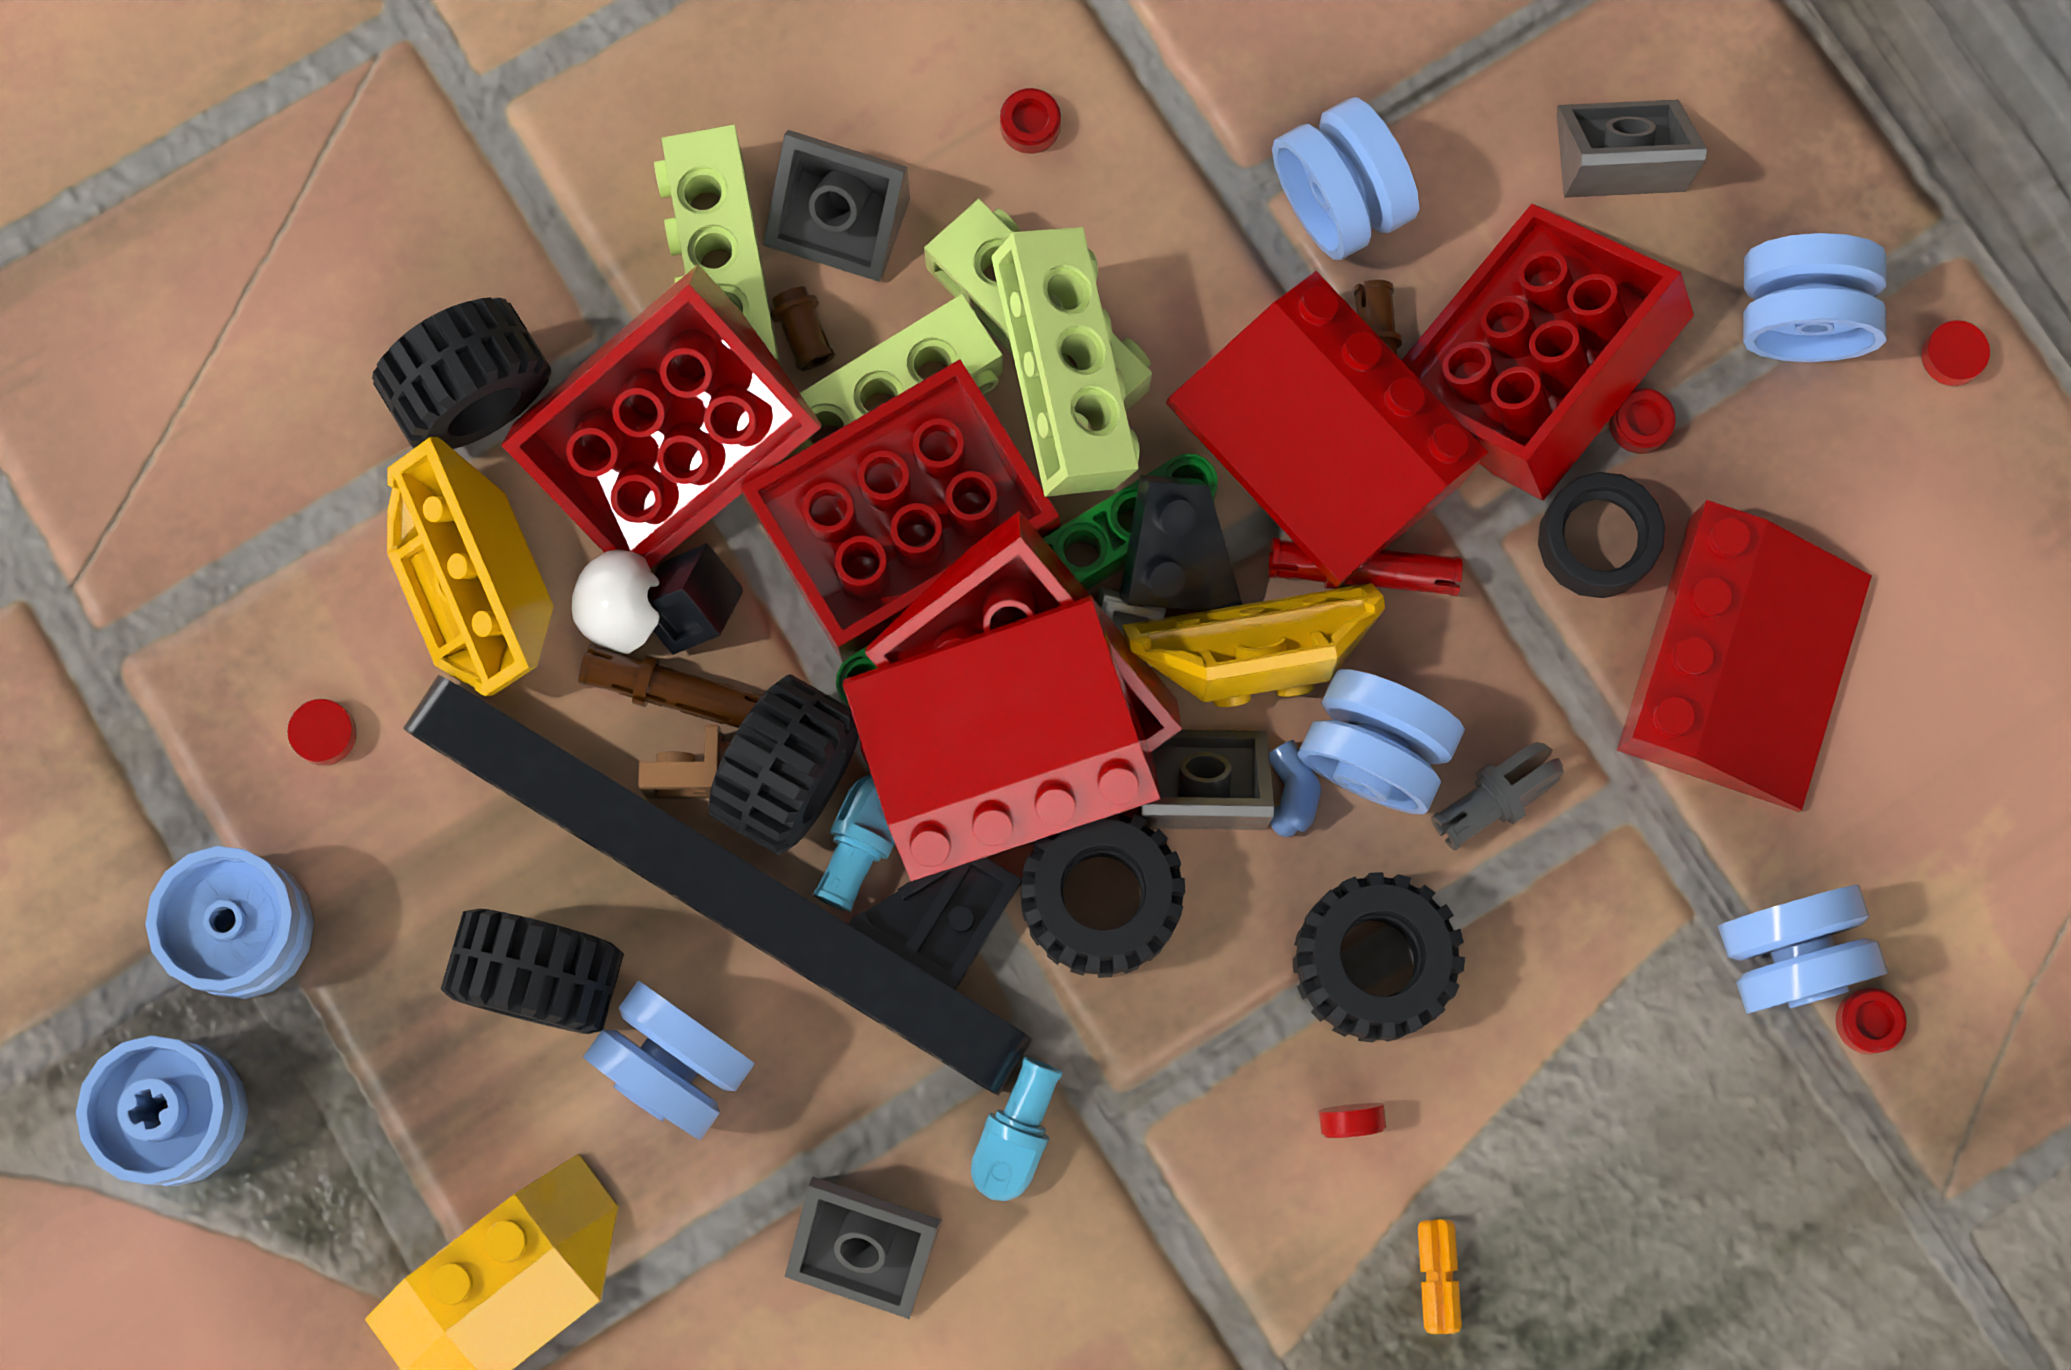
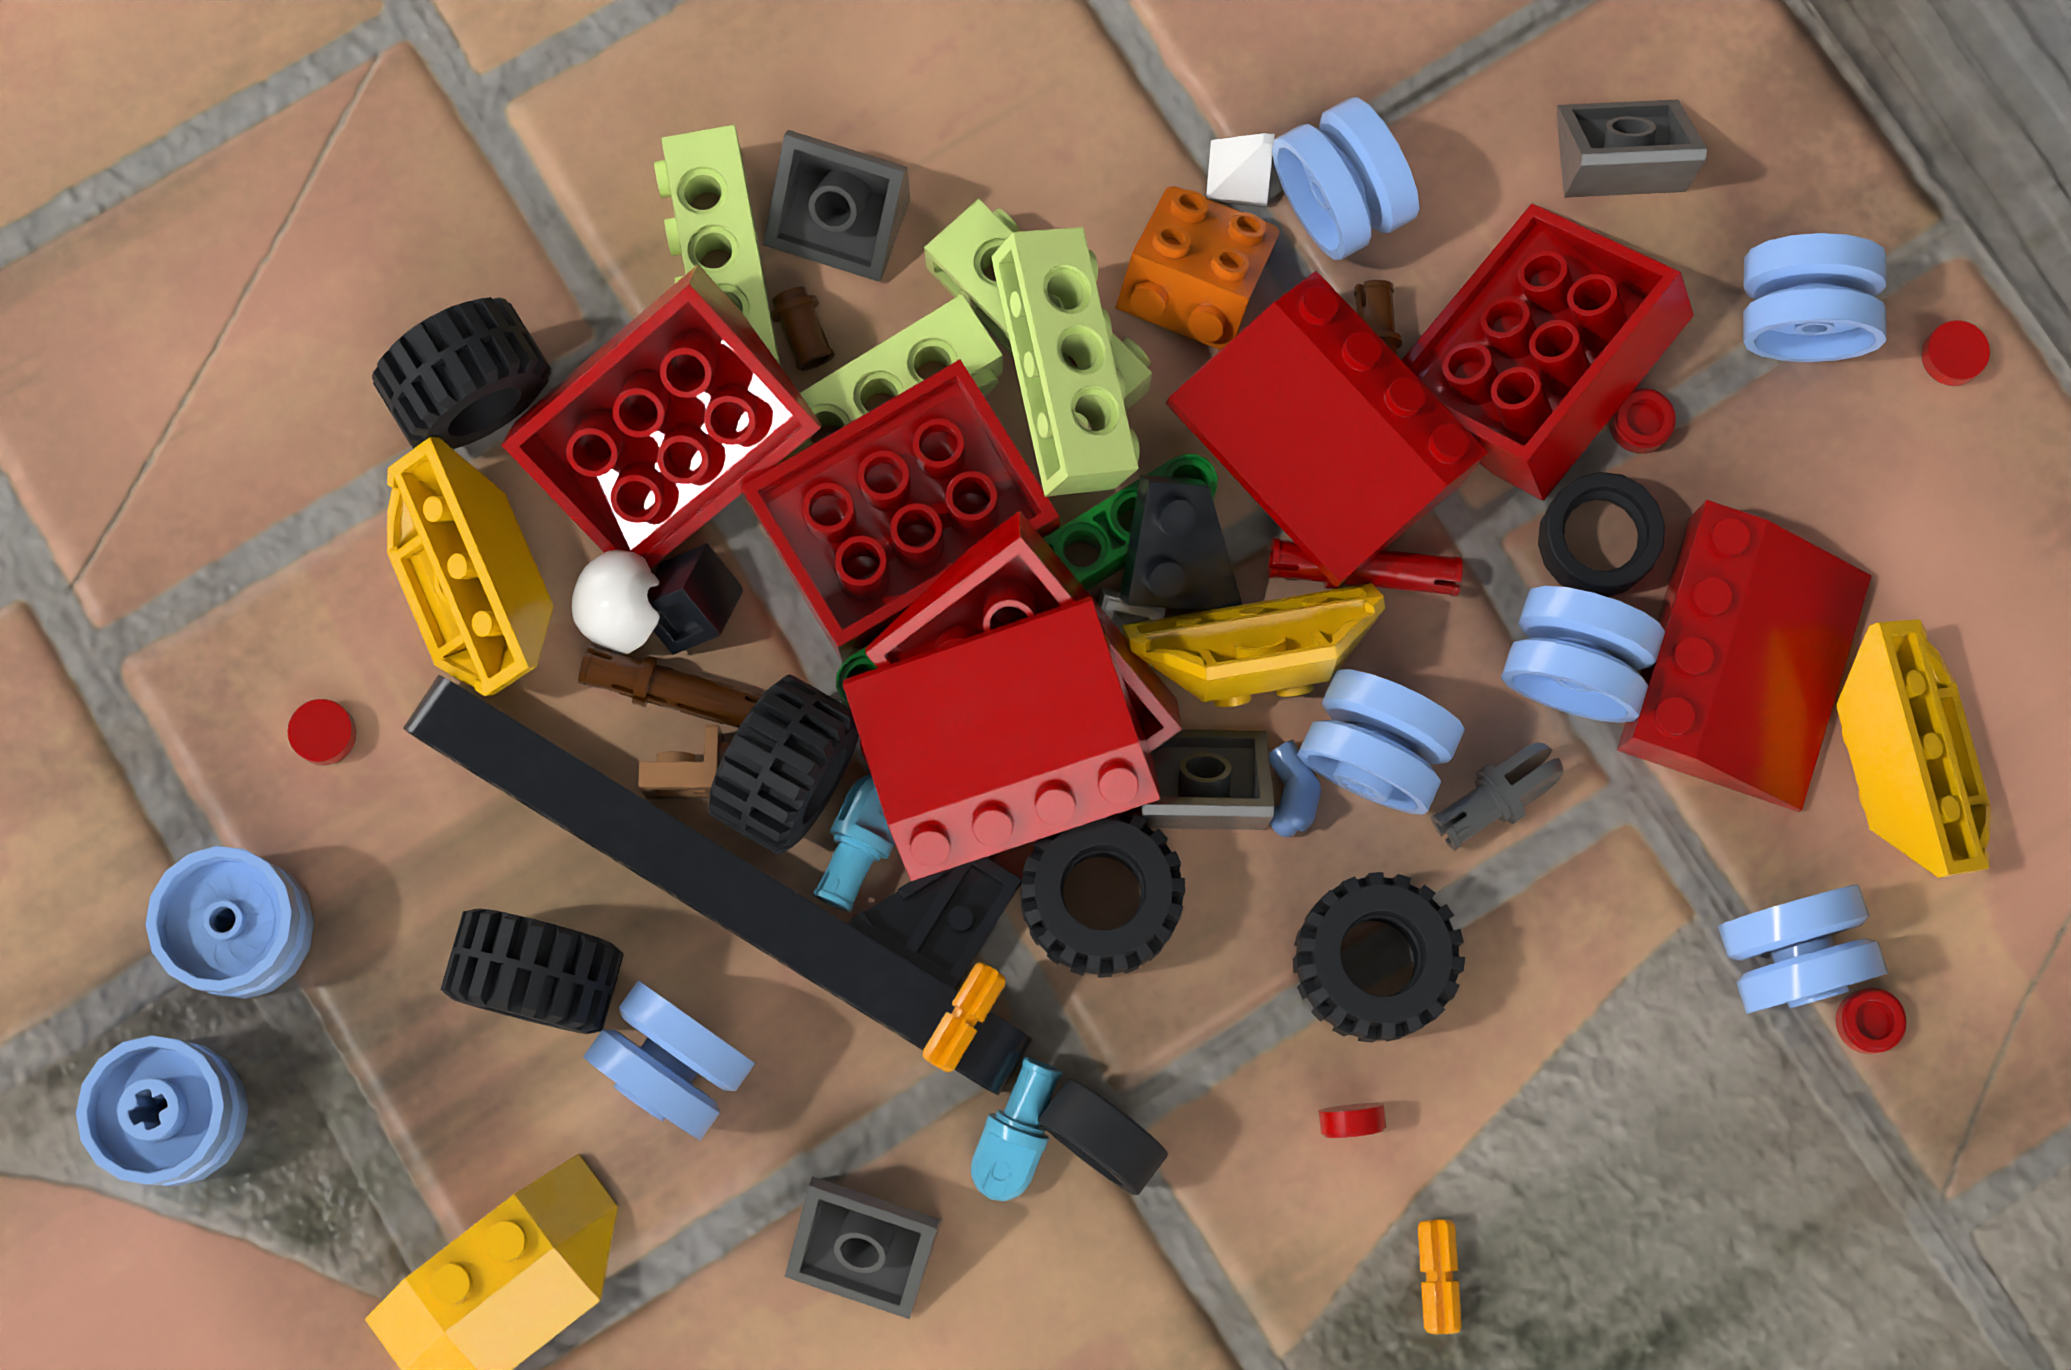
red tile [1000,88,1061,154] -> none
none -> light orange piece [923,962,1006,1073]
none -> black tyre [1038,1079,1168,1195]
none -> orange bracket [1115,186,1279,350]
none -> white slope [1206,133,1275,207]
none -> light blue wheel [1501,586,1665,723]
none -> yellow wedge [1836,619,1991,878]

